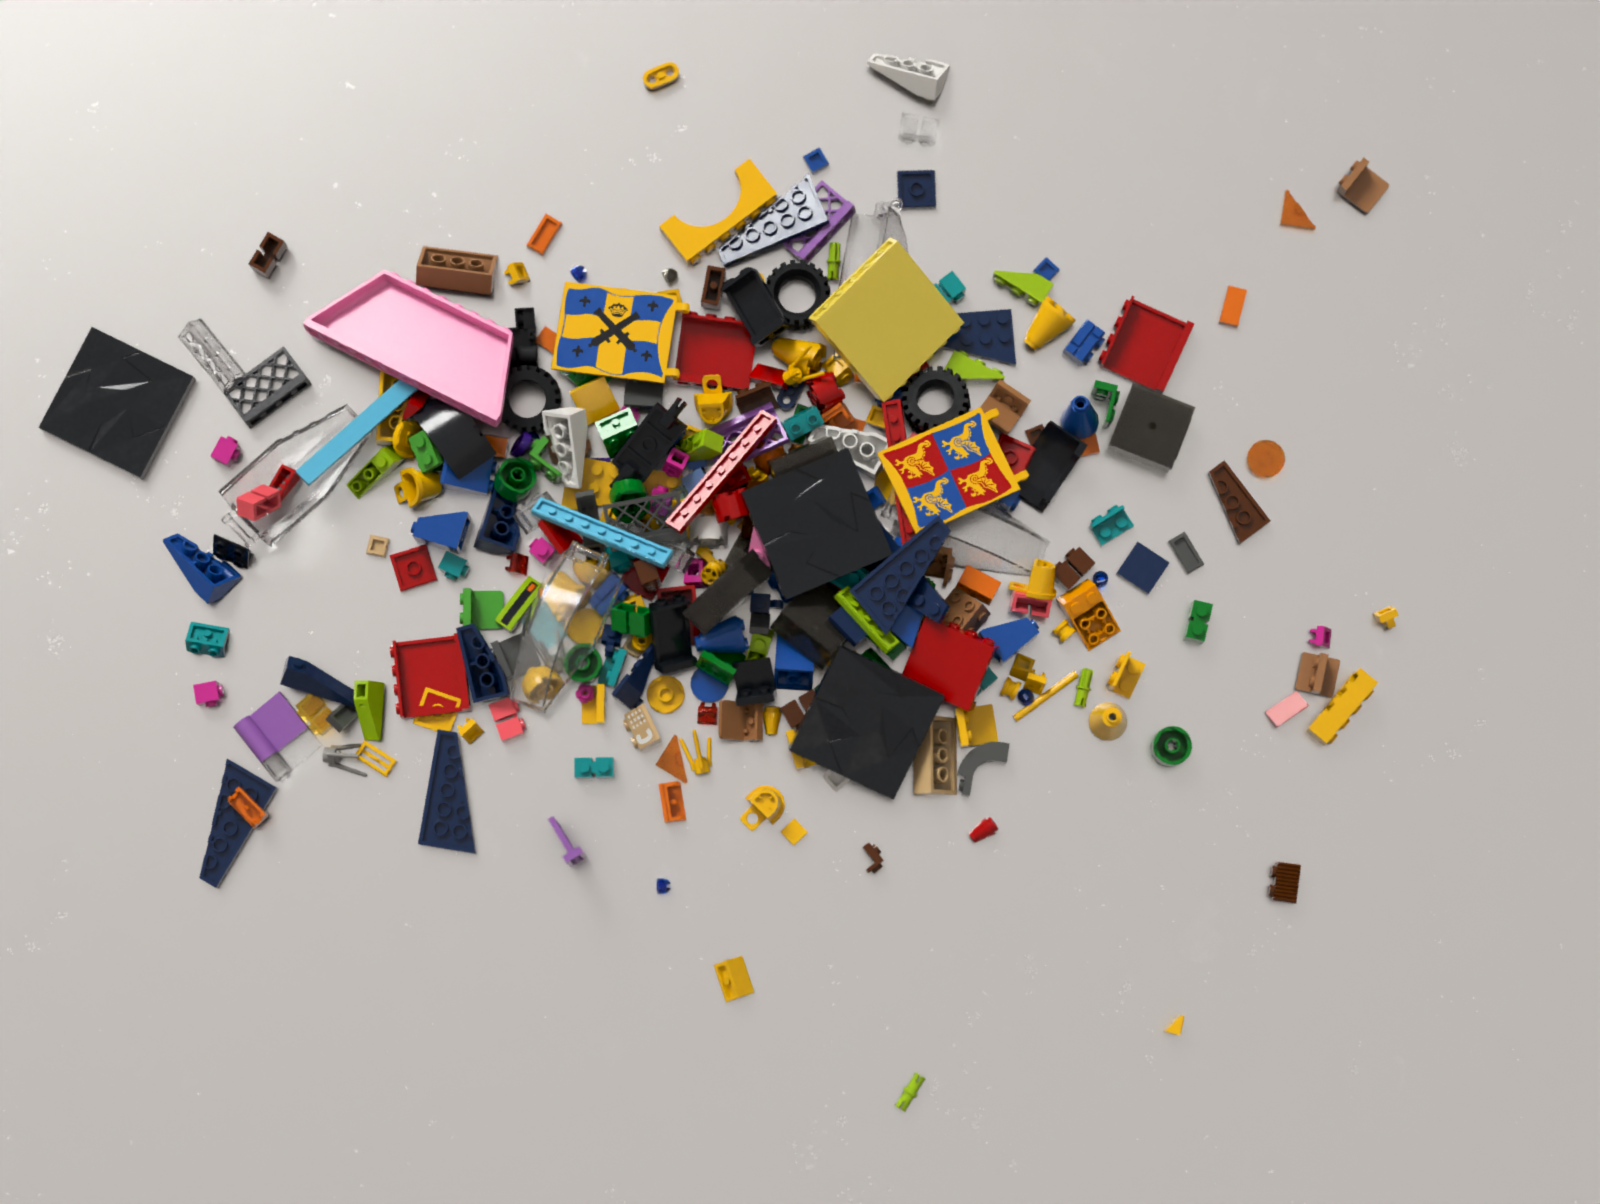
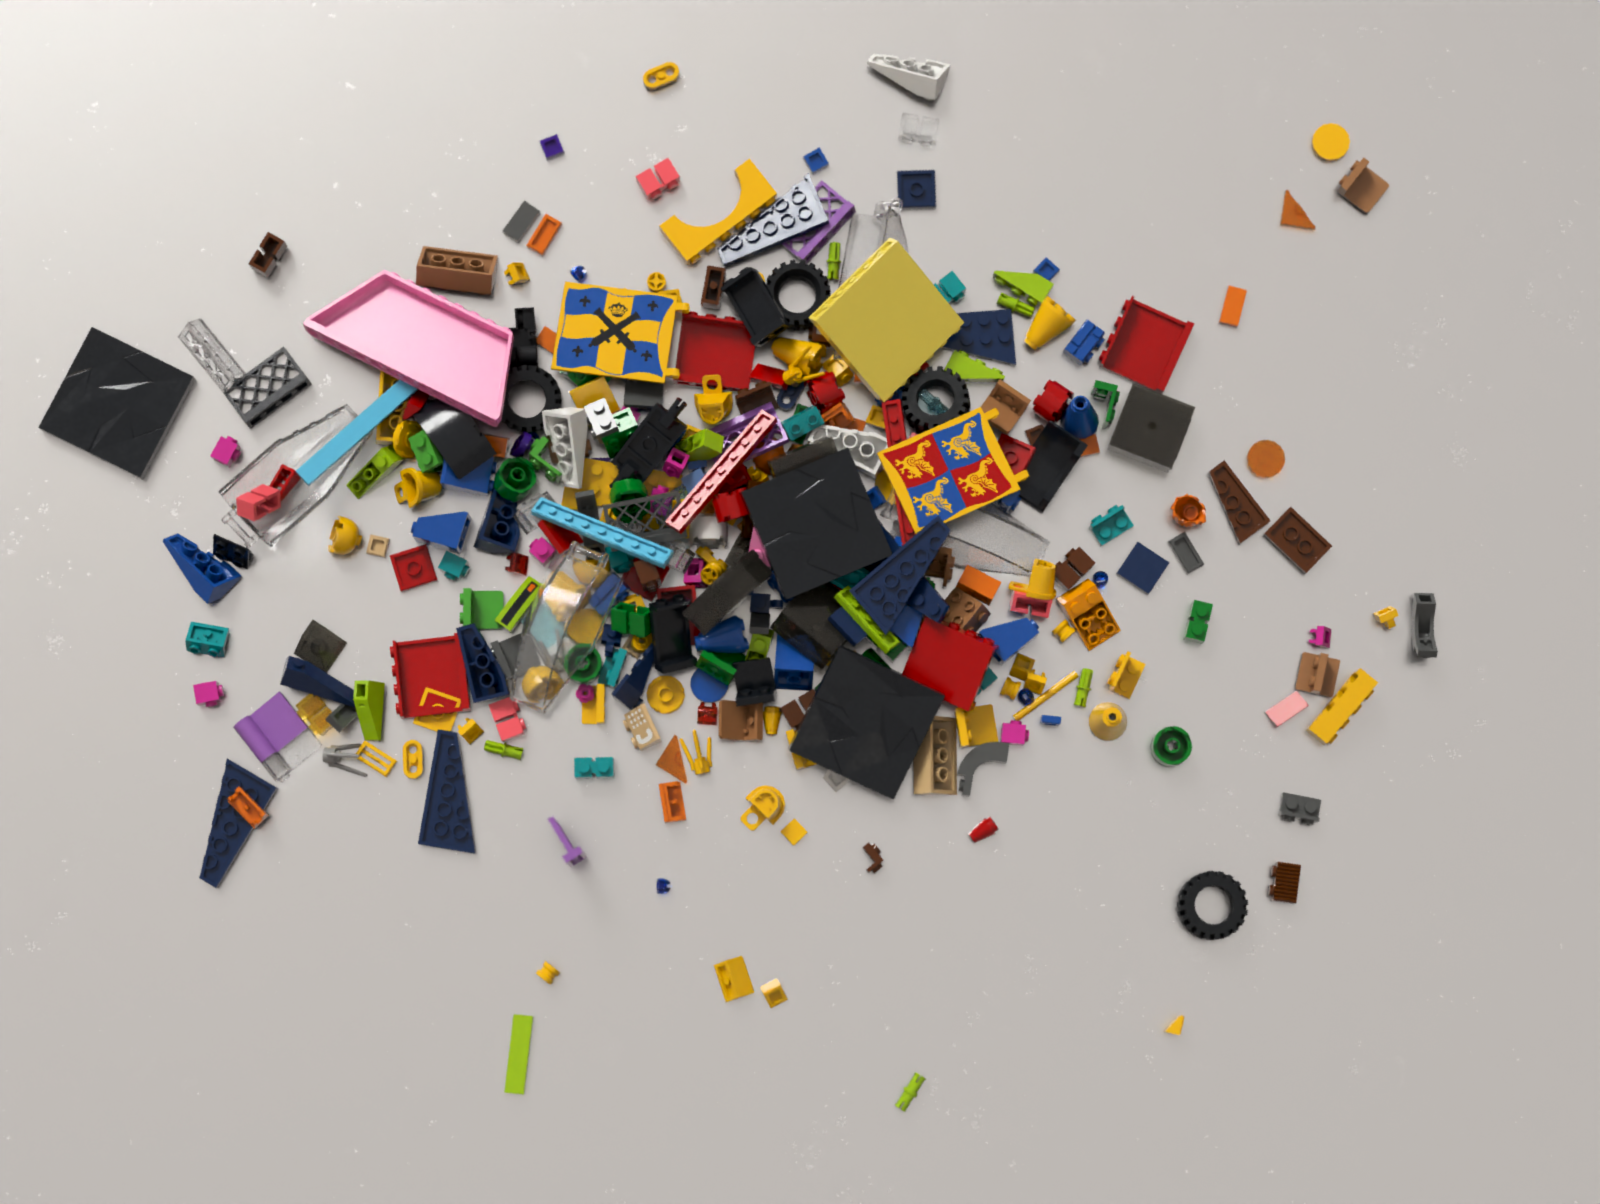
clear smoke hinge [662,268,678,285] -> none
none -> clear smoke slope [294,620,347,673]
none -> yellow cylinder [328,516,362,555]
none -> yellow plate [403,740,423,779]
none -> lime axle [484,740,523,760]
none -> dark grey tile [503,200,540,243]
none -> lime tile [504,1014,533,1095]
none -> yellow wheel [536,961,560,985]
none -> dark purple tile [540,134,564,160]
none -> bracket [583,397,619,445]
none -> coral piece [636,158,680,200]
none -> yellow wheel [647,272,666,293]
none -> yellow slope [760,979,788,1008]
none -> reddish brown bracket [808,324,832,349]
none -> clear light blue axle [918,389,949,415]
none -> lime axle [997,292,1035,317]
none -> dark pink brick [1000,720,1029,746]
none -> red brick [1033,380,1074,423]
none -> blue tile [1040,715,1061,726]
none -> orange hair [1171,494,1206,527]
none -> black tyre [1177,871,1248,940]
none -> reddish brown plate [1263,506,1332,574]
none -> dark grey bracket [1278,792,1321,825]
none -> yellow tile [1311,123,1350,161]
none -> dark grey arch [1412,593,1438,658]

